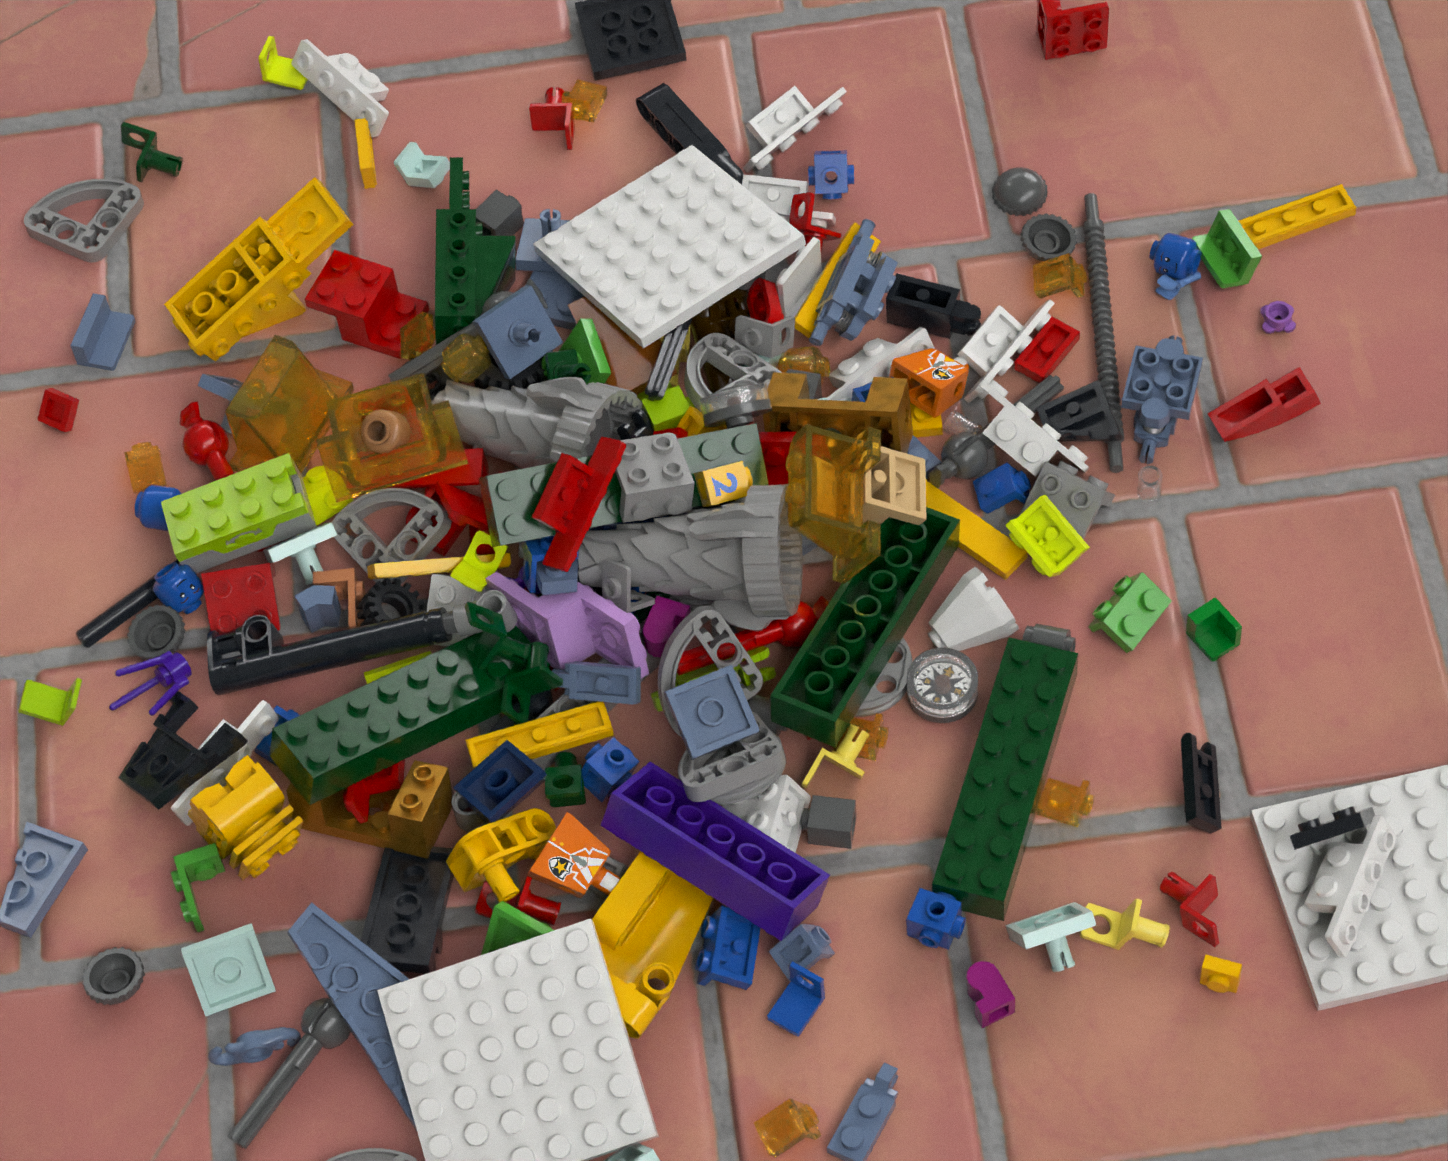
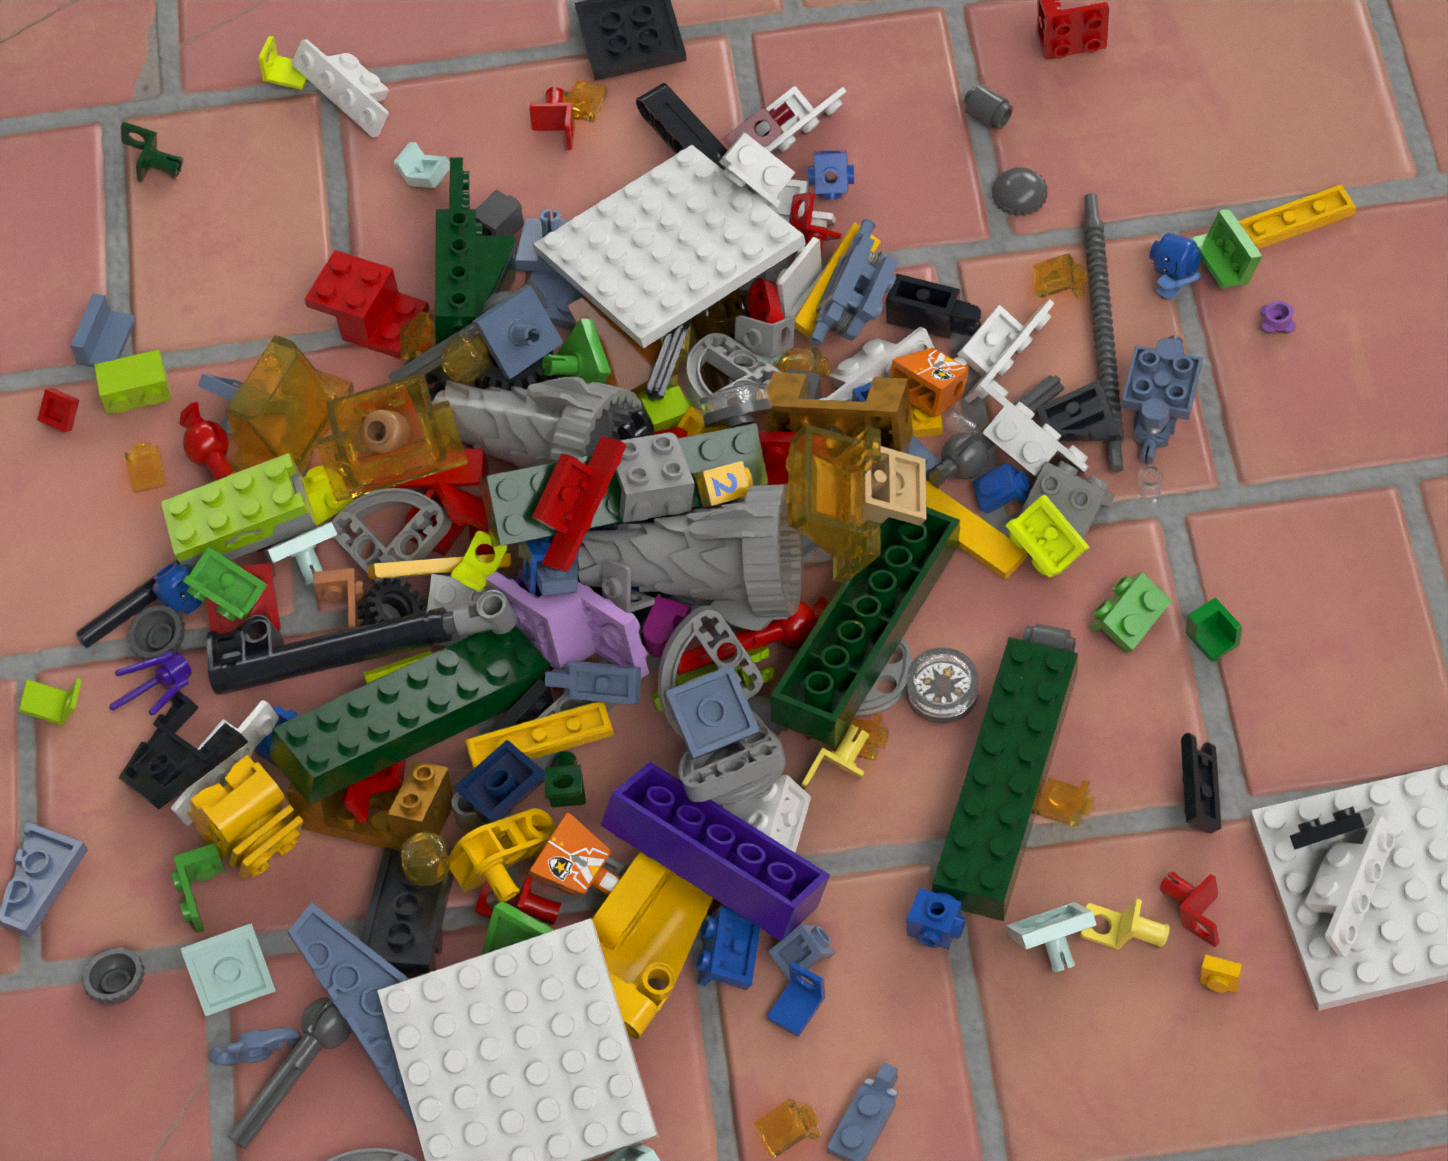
light grey beam [24,179,144,263] -> none
blue head [135,485,182,531] -> none
yellow wedge [164,177,354,362] -> none
sand blue piece [294,585,341,633] -> none
yellow tile [355,118,377,189] -> none
dark green bracket [465,601,530,670] -> none
dark green bracket [501,642,563,724] -> none
dark green bracket [545,349,591,384] -> none
blue brick [582,737,640,802] -> none
dark grey brick [802,795,857,849] -> none
white cone [928,567,1019,654] -> none
magenta leg [967,961,1015,1028] -> none
red plate [1014,316,1080,383] -> none
dark grey hat [1020,213,1077,263] -> none
red slope [1207,367,1321,442] -> none
none -> lime brick [94,349,172,415]
none -> bright green bracket [183,546,268,622]
none -> clear yellow head [400,832,450,886]
none -> white bracket [719,131,795,209]
none -> torso [723,100,795,148]
none -> dark grey brick [964,84,1013,129]

